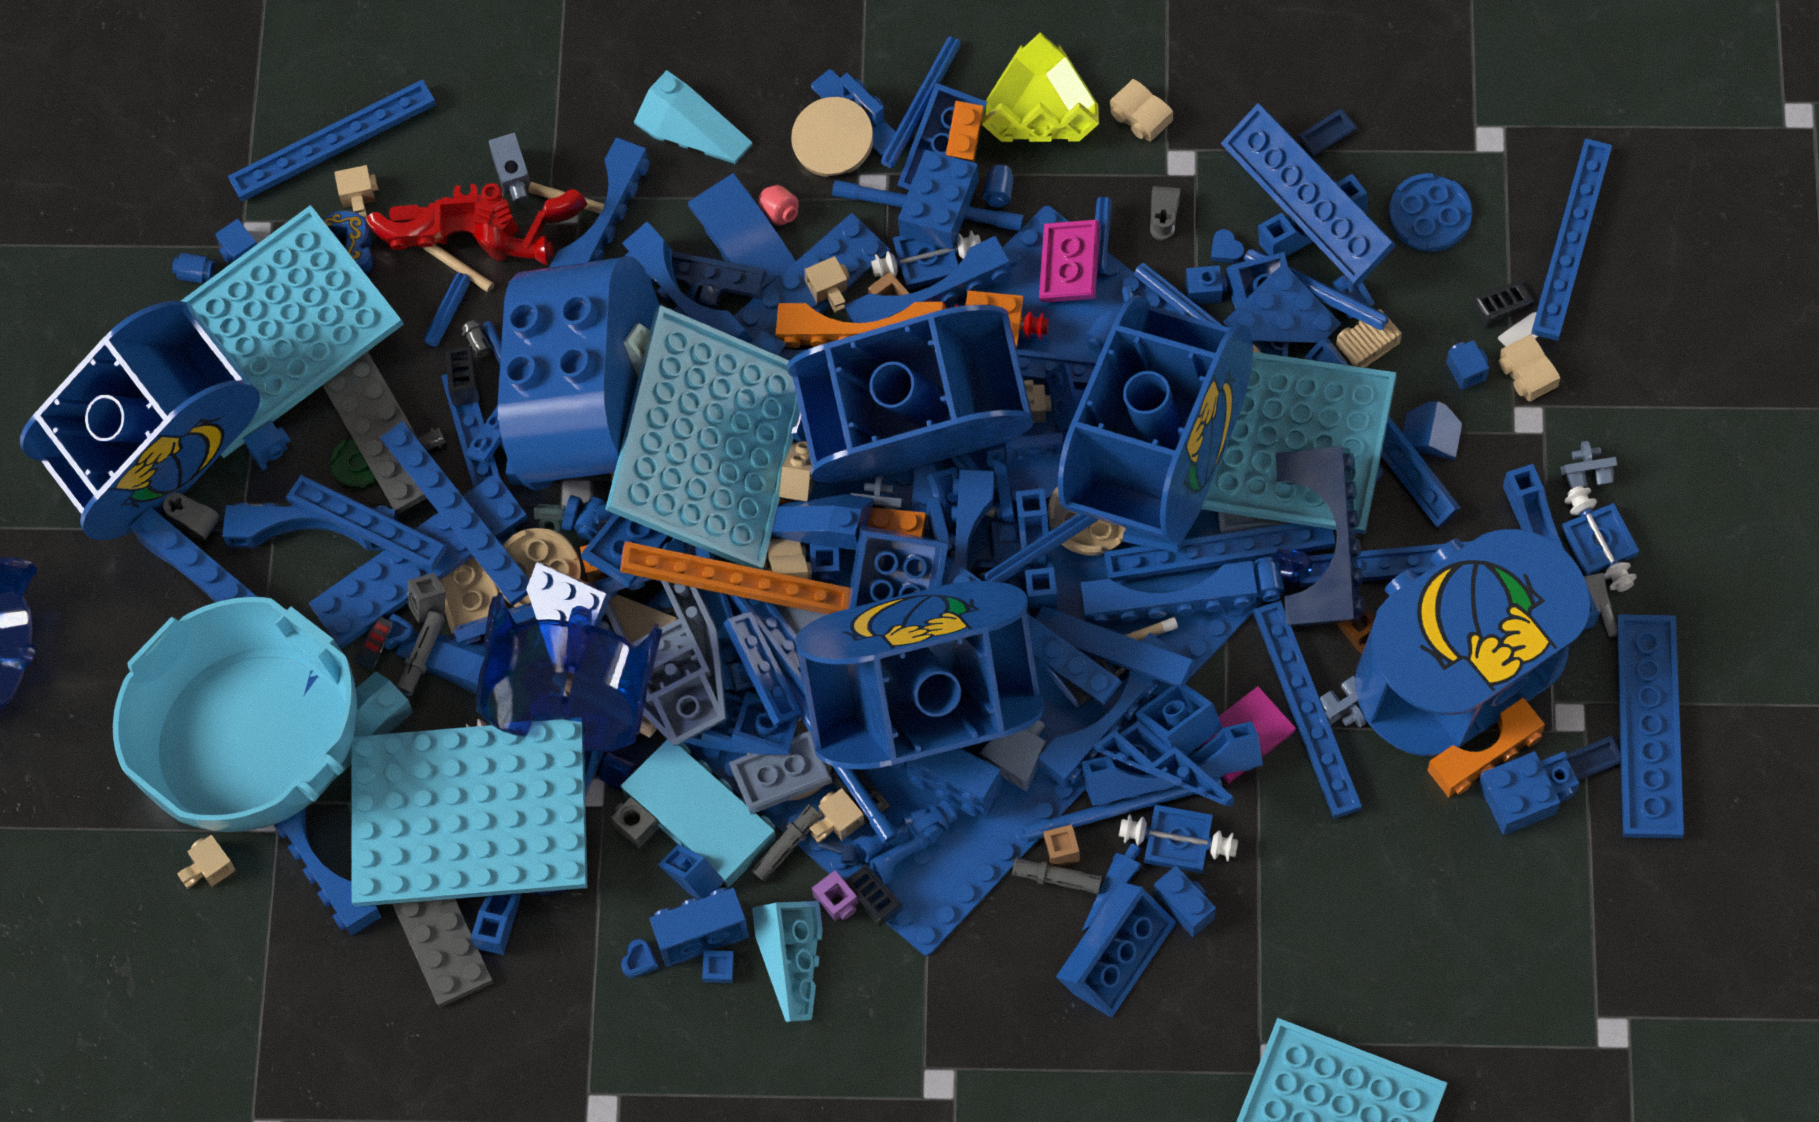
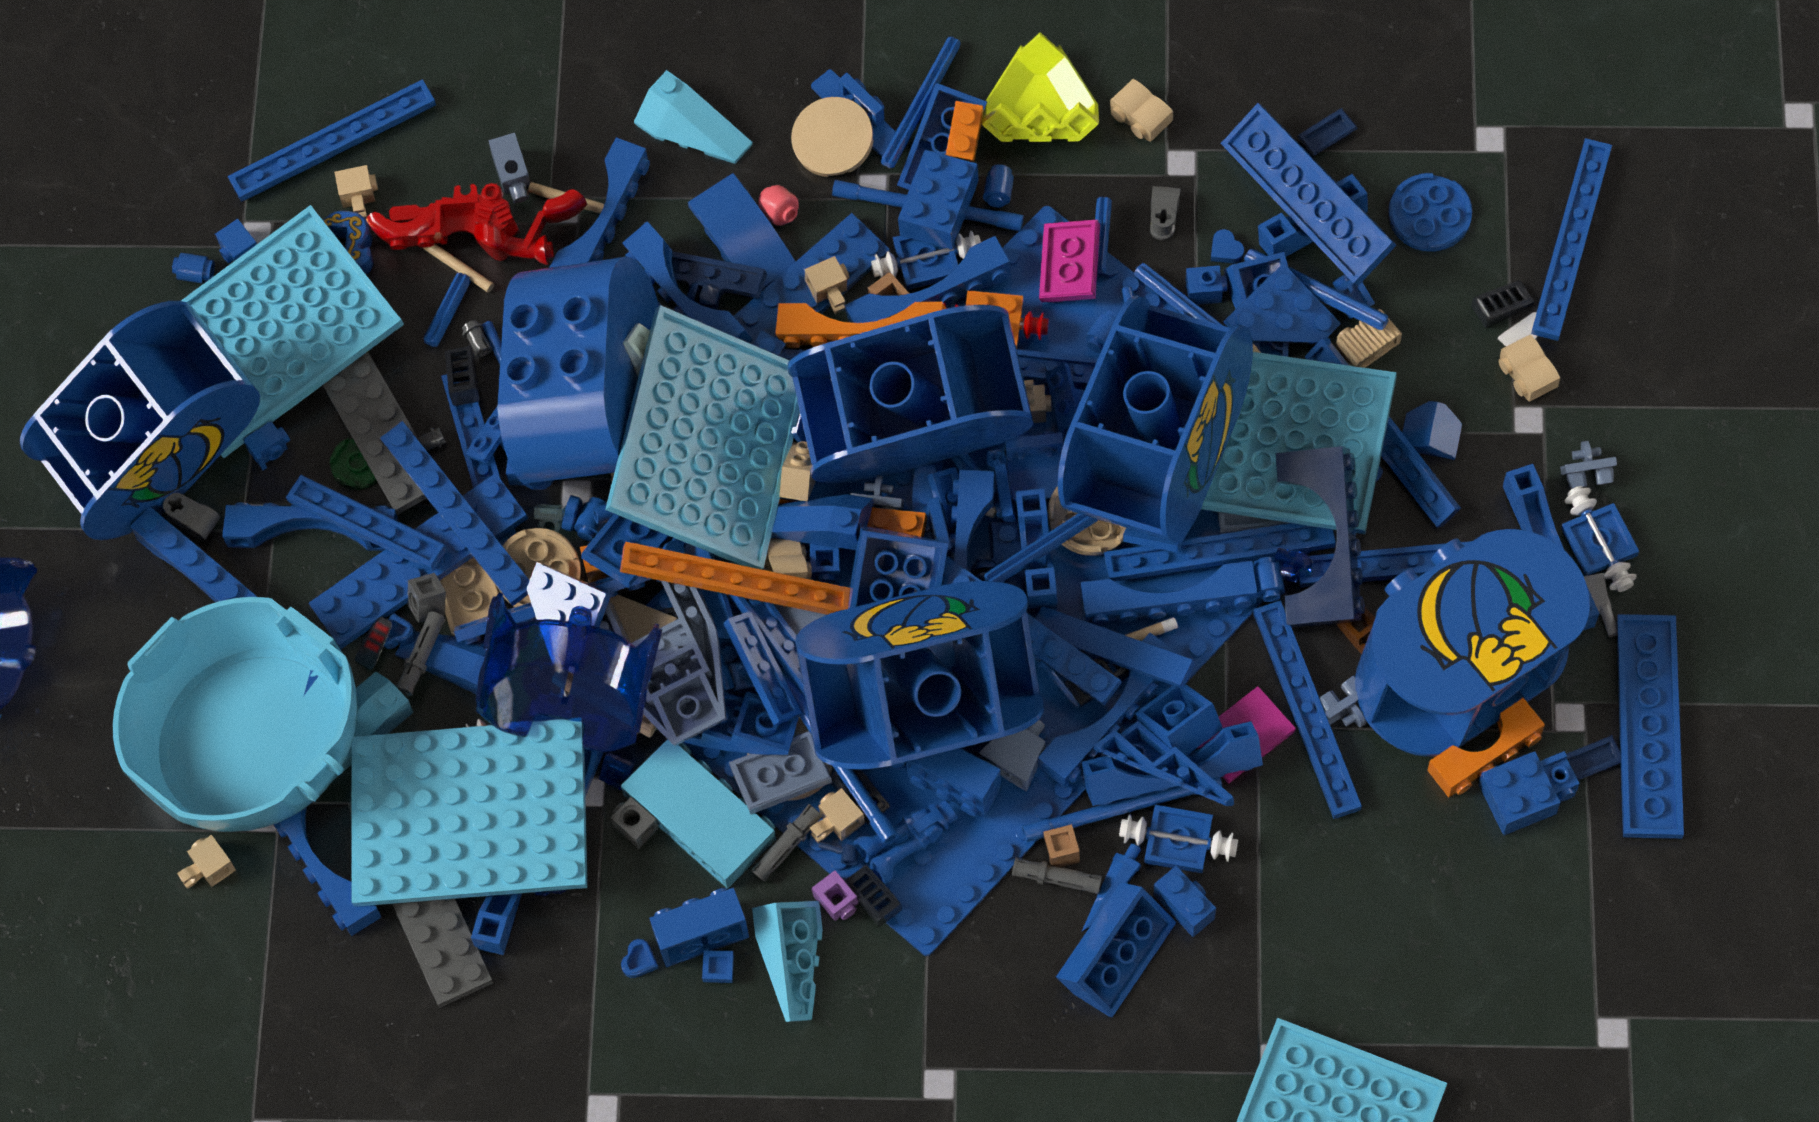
blue slope [658,844,724,900] -> none
blue brick [1446,340,1489,391] -> none

